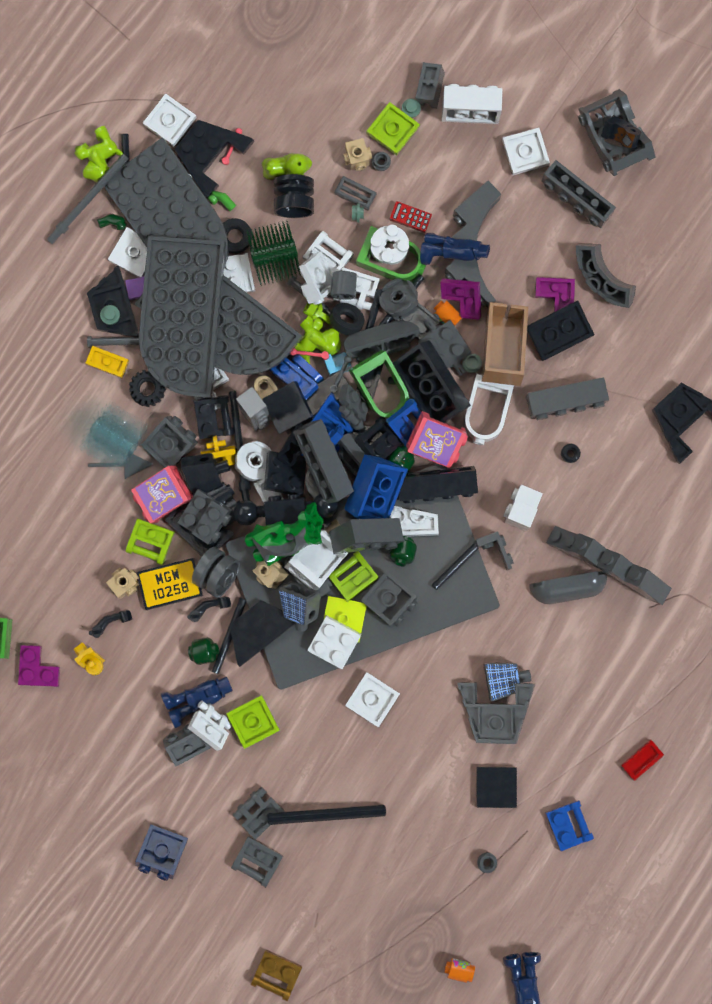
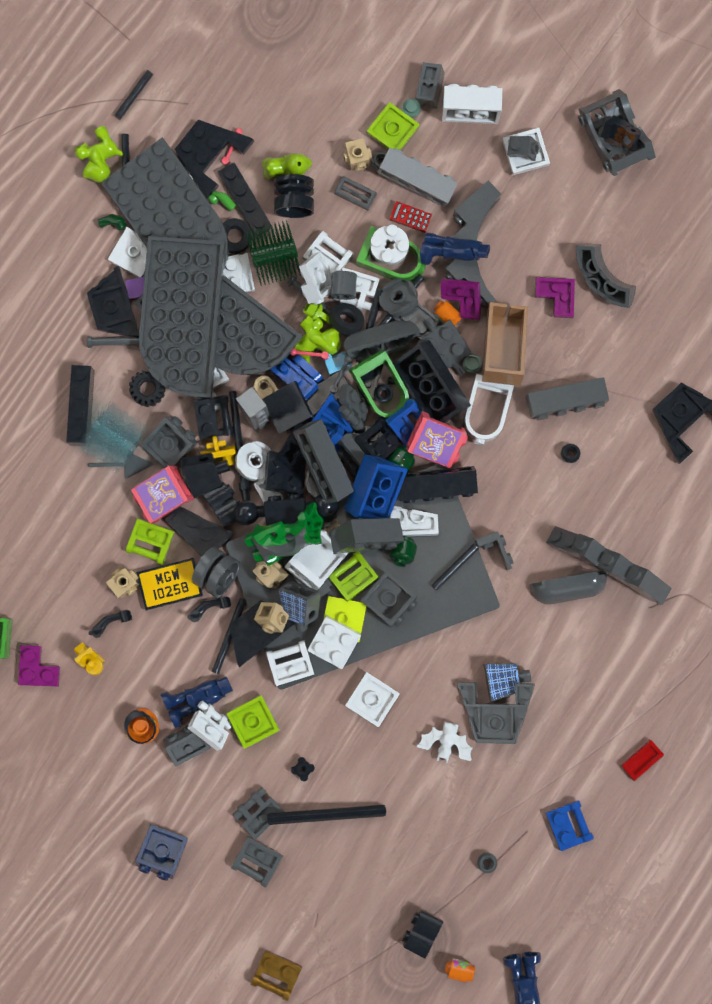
dark grey bar [47,153,129,244] -> none
yellow plate [85,346,129,378] -> none
sand green plate [100,305,120,325] -> none
white plate [143,94,197,147] -> none
dark grey plate [177,489,232,544] -> none
dark green head [188,637,219,665] -> none
sand green plate [352,203,364,223] -> none
black tile [476,767,517,808] -> none
white brick [503,485,543,531] -> none
black tile [527,300,595,361] -> none
dark grey brick [541,160,616,228] -> none
none -> black brick [66,365,95,447]
none -> black bar [114,70,153,120]
none -> orange piece [124,708,159,745]
none -> black plate [218,162,271,237]
none -> tan brick [254,602,289,634]
none -> white plate [266,640,314,686]
none -> black plate [291,757,315,781]
none -> black plate [374,384,393,403]
none -> light grey brick [377,148,458,208]
none -> black brick [401,909,443,959]
none -> white animal [417,721,473,763]
none -> dark grey bracket [507,136,539,161]

